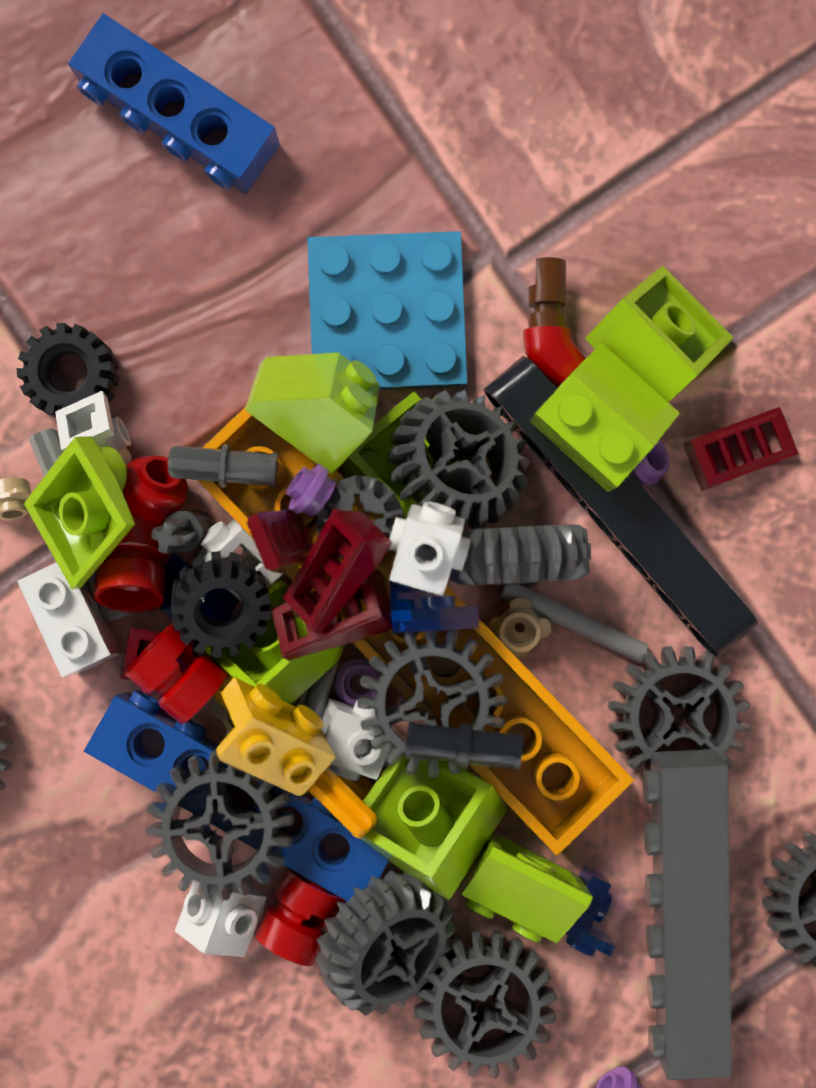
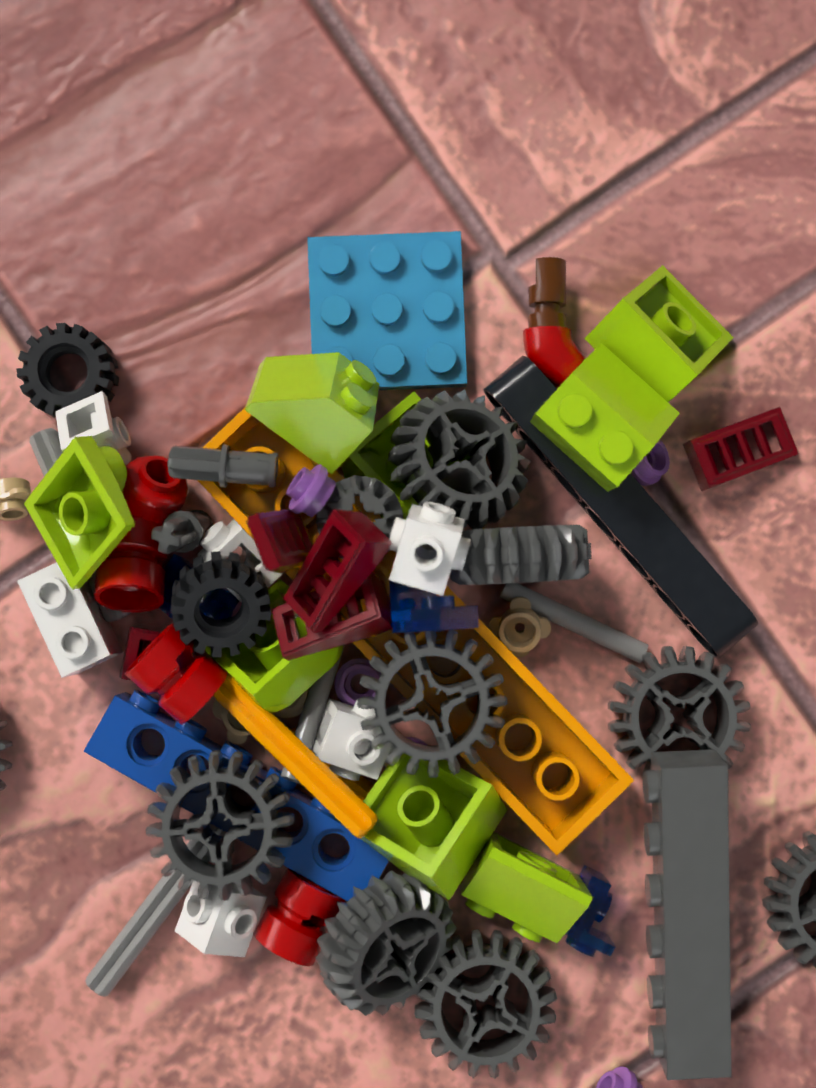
blue brick [68,13,280,194] -> none
yellow bracket [216,677,336,796] -> none
black pin [405,721,523,771] -> none
none -> light grey axle [85,823,226,997]

